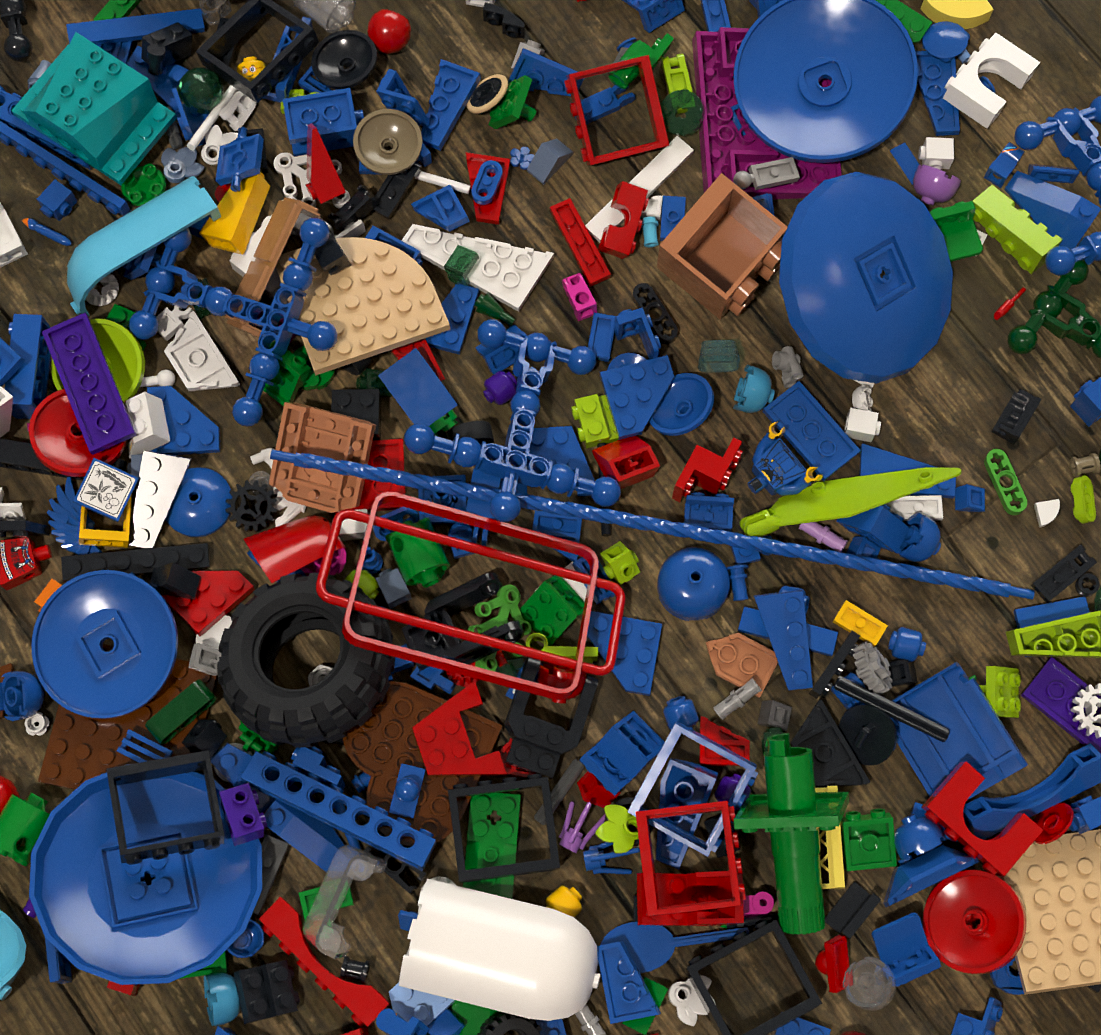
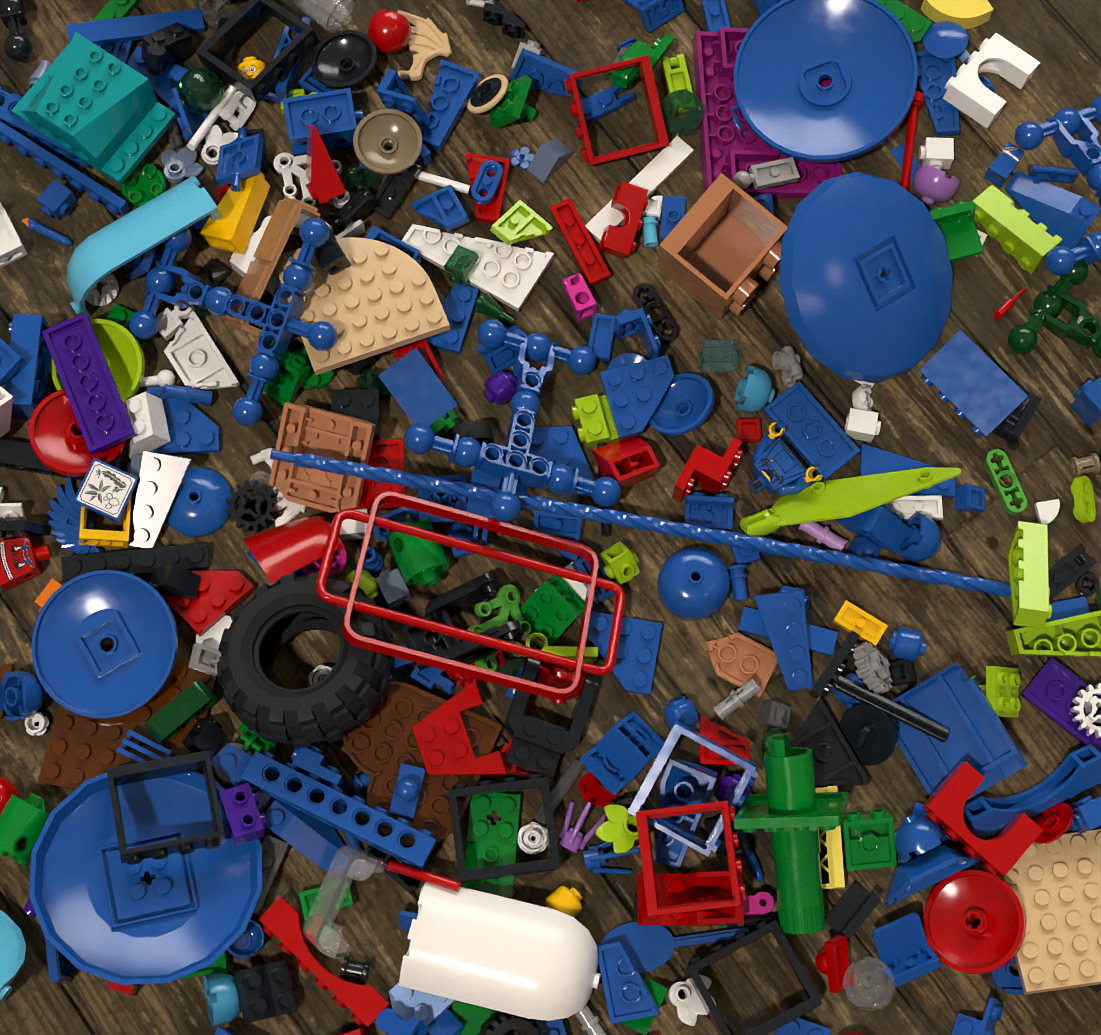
none -> blue pin [162,384,212,406]
none -> black tile [197,258,231,288]
none -> clear green bracket [344,166,379,194]
none -> red bar [387,860,461,892]
none -> tan animal [397,10,452,81]
none -> lime wing [490,200,553,245]
none -> white plate [518,822,548,854]
none -> blue piece [735,829,764,882]
none -> red tile [736,418,762,443]
none -> red piece [900,91,924,192]
none -> blue panel [920,330,1029,437]
none -> wedge [1007,521,1052,628]

